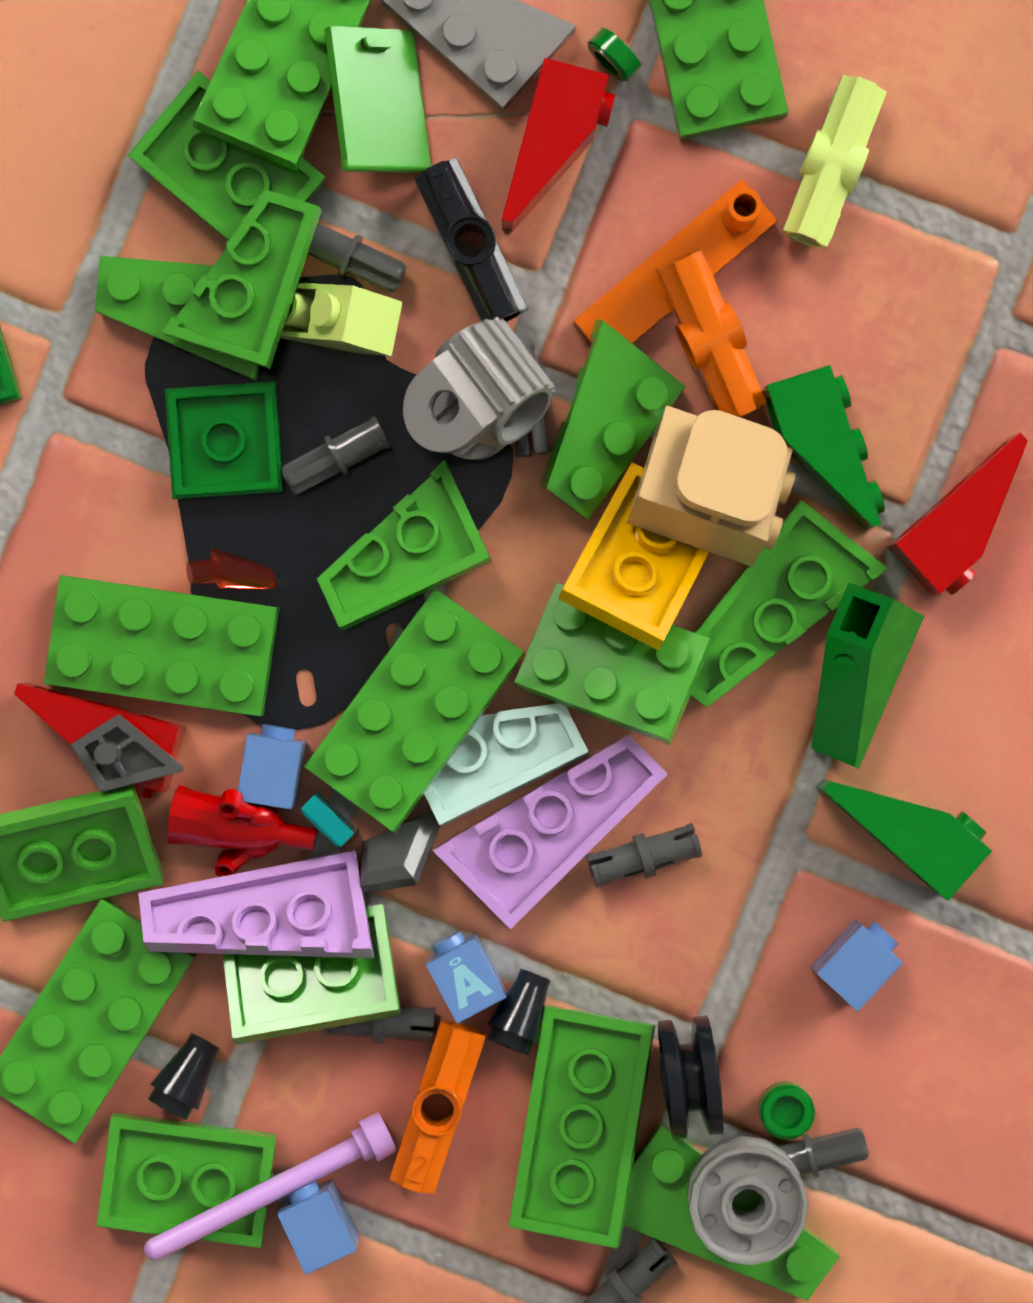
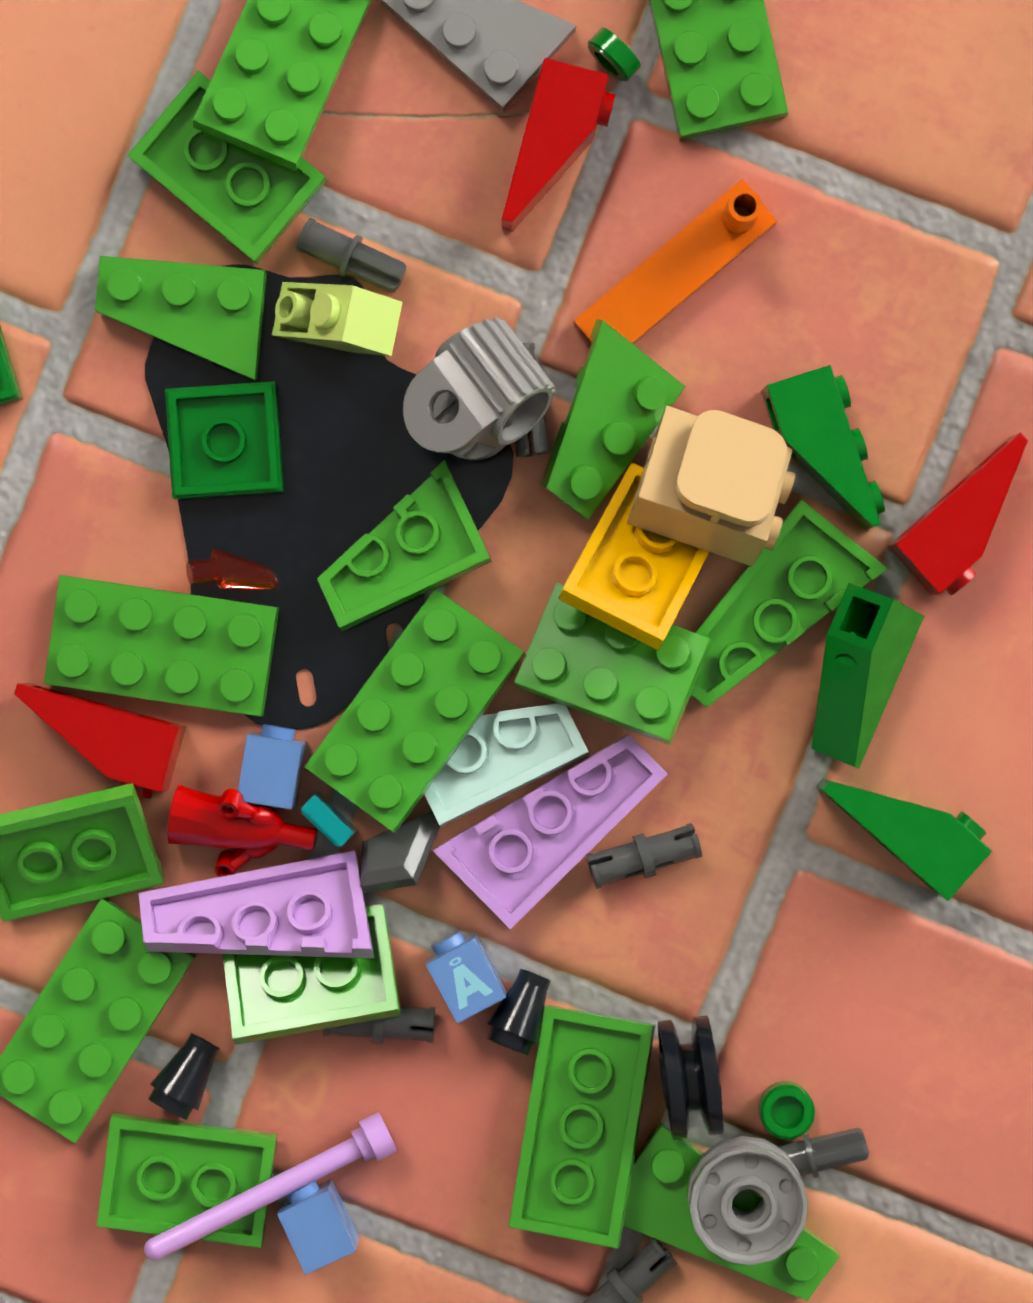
dark grey piece [71,714,184,792] -> none
bright green wing [161,189,322,369] -> none
dark grey axle [281,416,391,494] -> none
container [324,26,432,173] -> none
orange piece [389,1019,487,1194] -> none
black piece [414,157,528,322] -> none
orange piece [655,249,767,417] -> none
yellowish green piece [782,75,887,250] -> none
medium blue brick [810,919,903,1012] -> none

